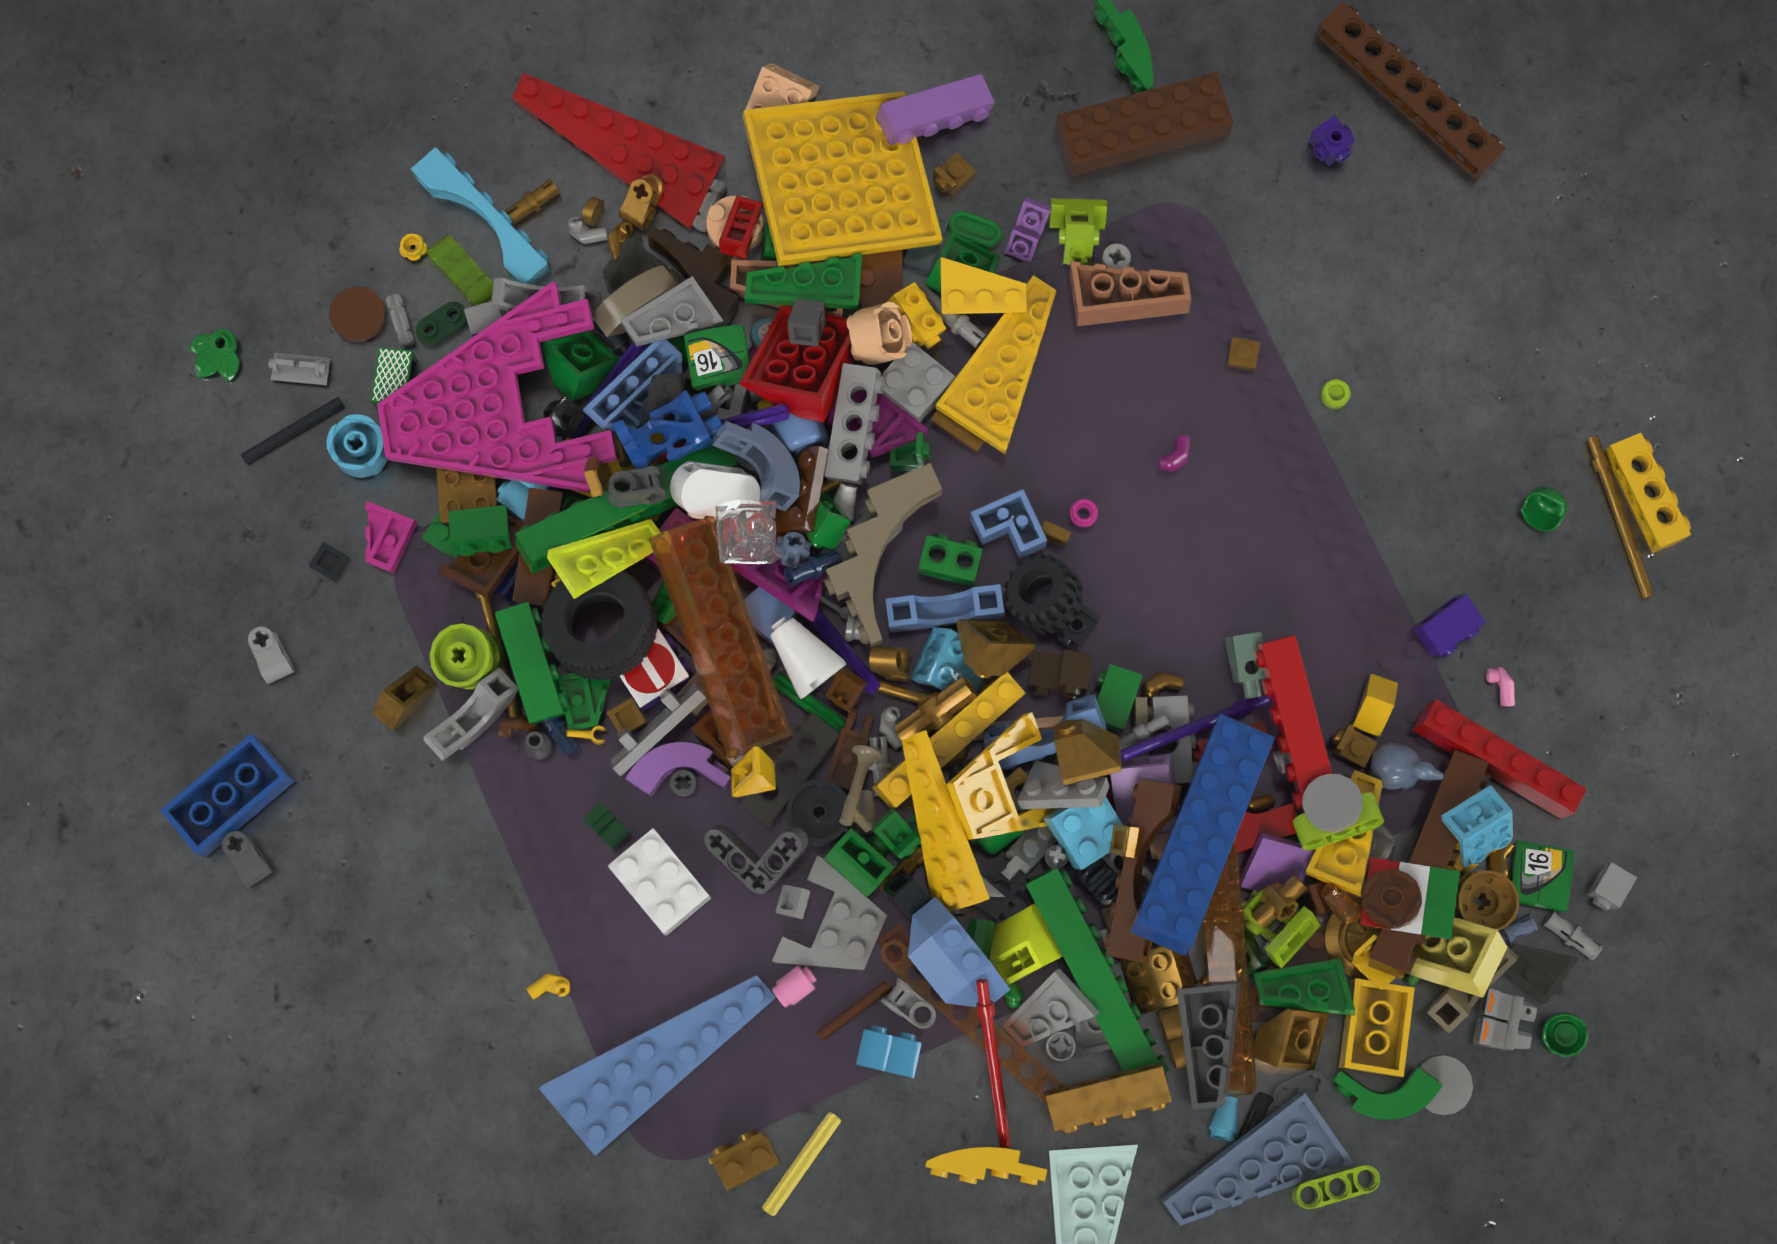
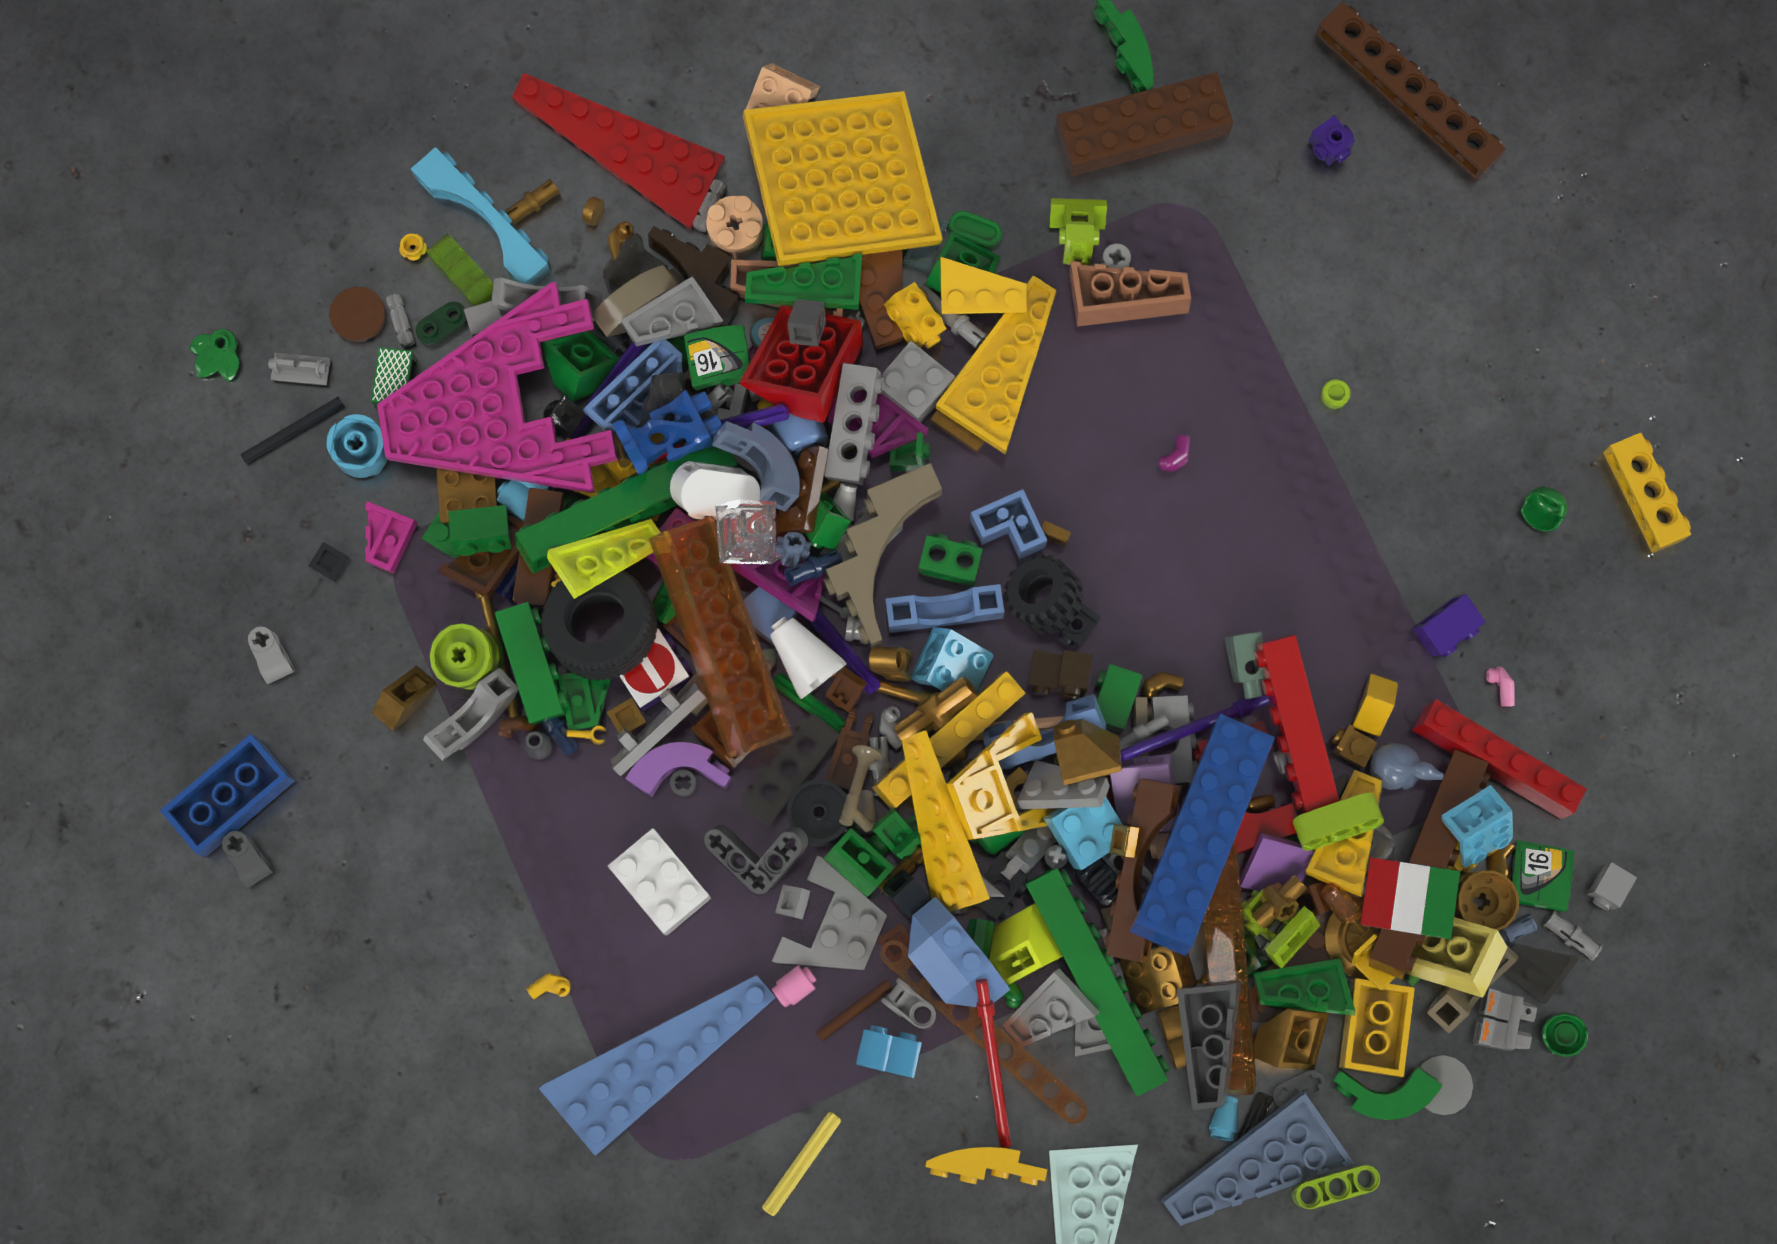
light grey arm [568,216,608,244] -> none
dark green leg [582,801,630,850] -> none
pearl gold tile [584,457,607,497] -> none
dark grey piece [608,466,666,508] -> none
pearl gold piece [619,174,664,231] -> none
pearl gold bracket [708,1129,780,1191] -> none
red slope [719,195,763,259] -> none
yellow slope [731,746,776,797] -> none
light nougat brick [847,302,912,365] -> none
medium lavender brick [876,74,995,145] -> none
pearl gold bracket [933,152,976,197] -> none
pearl gold slope [957,619,1036,678] -> none
medium lavender slope [1005,197,1052,263] -> none
light grey wheel [1045,1032,1076,1062] -> none
pearl gold brick [1045,1062,1172,1133] -> none
dark pink plate [1069,499,1098,527] -> none
pearl gold plate [1226,337,1260,372] -> none
light grey tile [1302,774,1363,833] -> none
reddish brown tile [1362,869,1422,929] -> none
pearl gold bar [1587,435,1654,599] -> none

